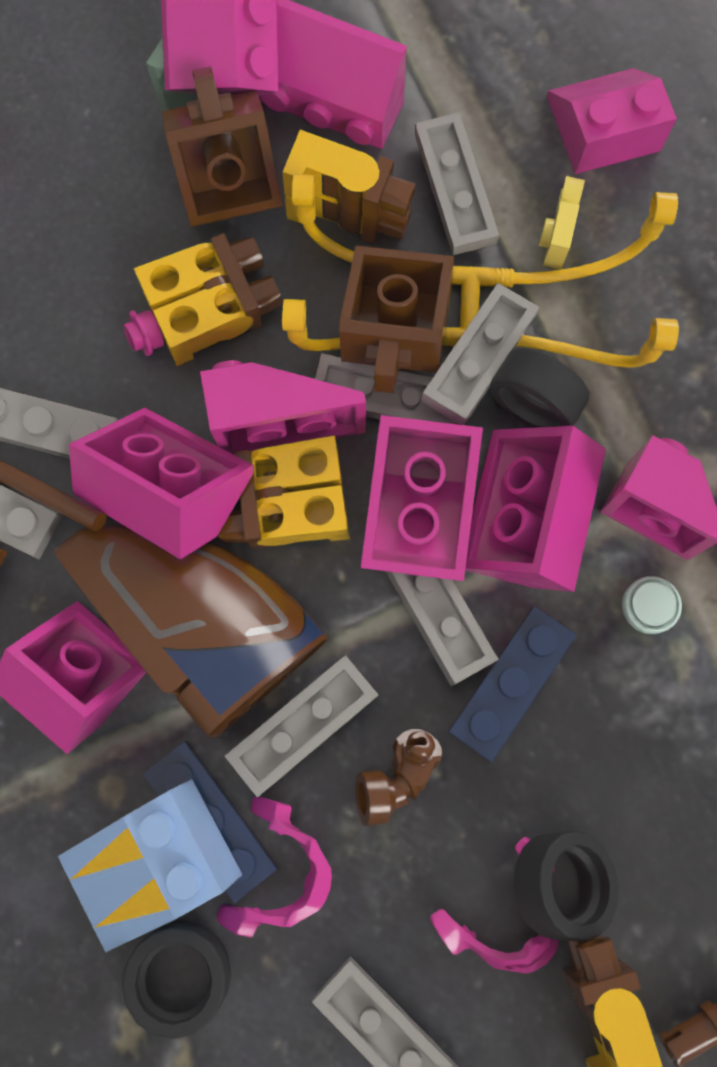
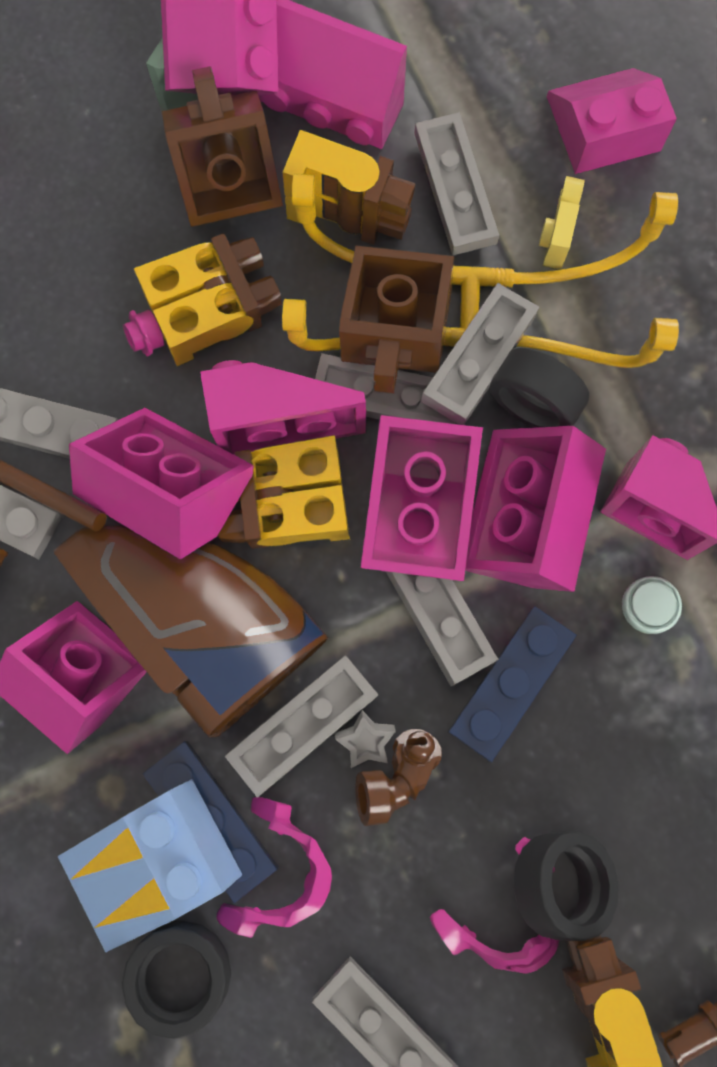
none -> light grey piece [335,710,396,768]

